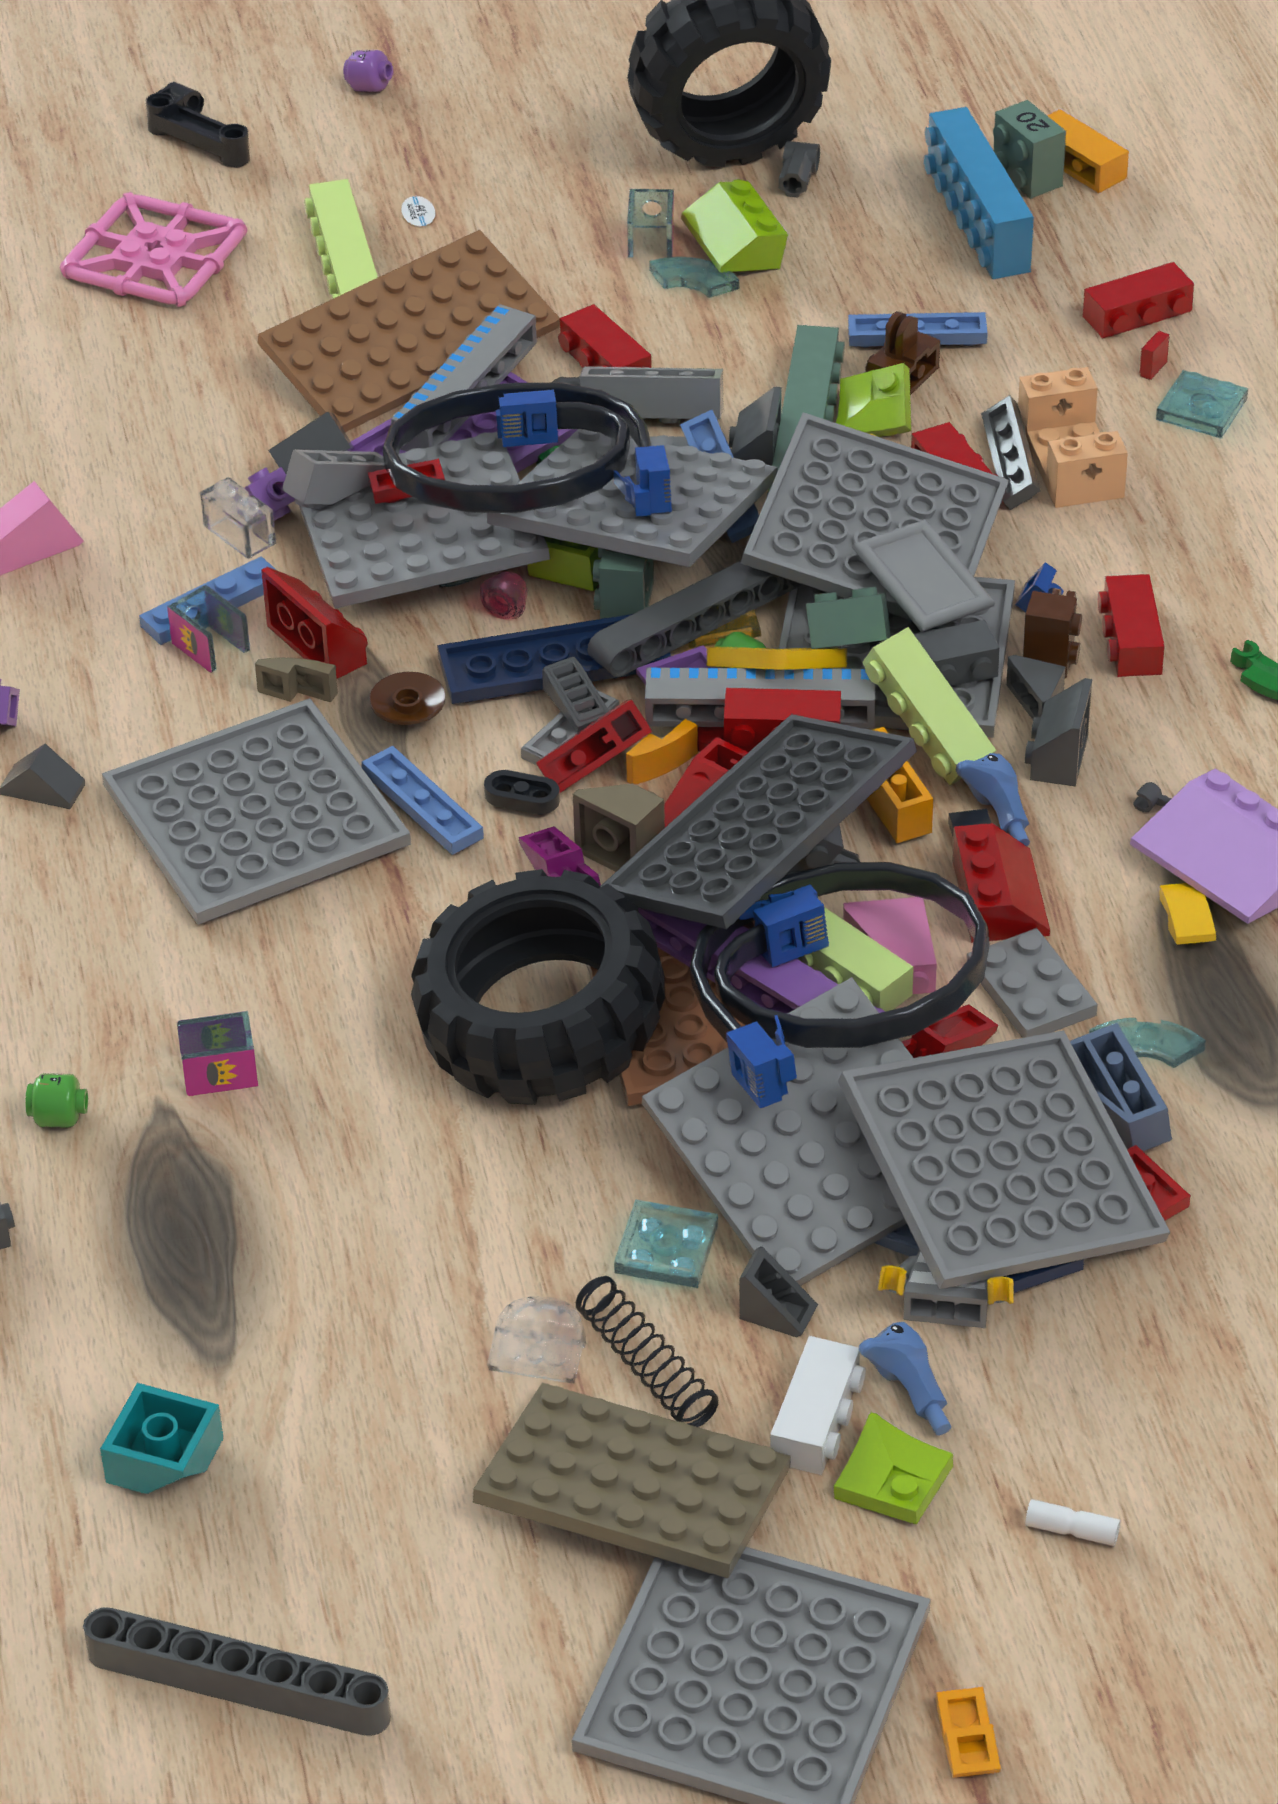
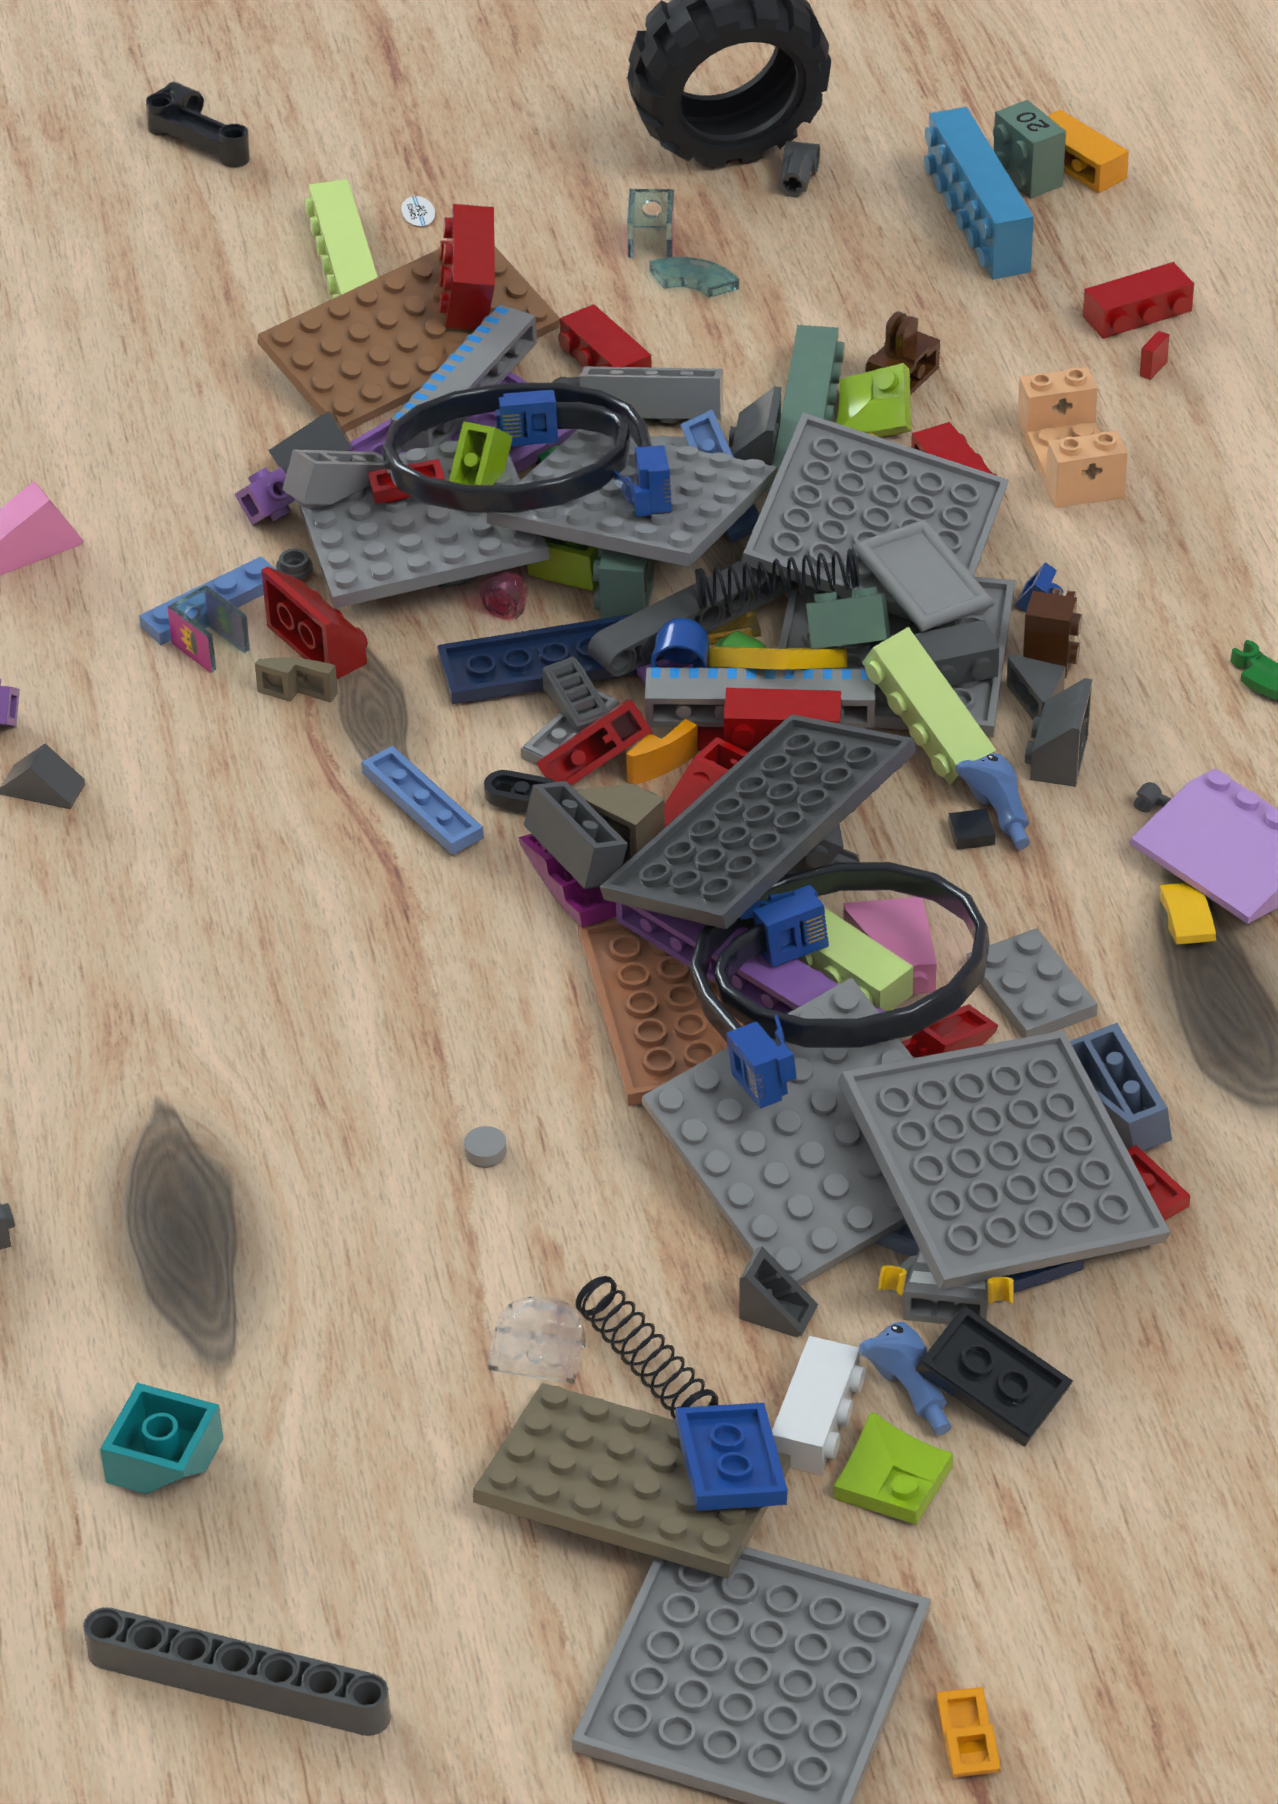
bright green head [25,1073,88,1128] -> none
bright pink plate [60,192,247,307] -> none
light grey plate [102,698,411,925] -> none
piece [177,1011,258,1096] -> none
clear piece [200,477,276,559] -> none
medium lavender head [343,50,393,92] -> none
reddish brown dish [370,672,445,725] -> none
black tyre [411,869,665,1105] -> none
clear light blue plate [614,1199,718,1288] -> none
lime slope [681,179,788,272] -> none
medium blue plate [848,312,987,348] -> none
light orange brick [867,727,933,843] -> none
red slope [952,823,1050,943] -> none
dark grey plate [981,395,1040,510] -> none
white piece [1025,1499,1121,1546] -> none
clear light blue tile [1089,1018,1206,1068] -> none
red brick [1098,574,1165,677] -> none
clear light blue plate [1156,370,1248,438] -> none
none -> dark grey plate [276,549,313,580]
none -> red brick [439,204,495,330]
none -> lime slope [449,421,513,485]
none -> light grey tile [464,1126,507,1167]
none -> dark grey brick [524,781,628,889]
none -> blue helmet [650,618,709,668]
none -> blue plate [675,1403,788,1511]
none -> black piece [695,548,860,609]
none -> black tile [916,1305,1073,1447]

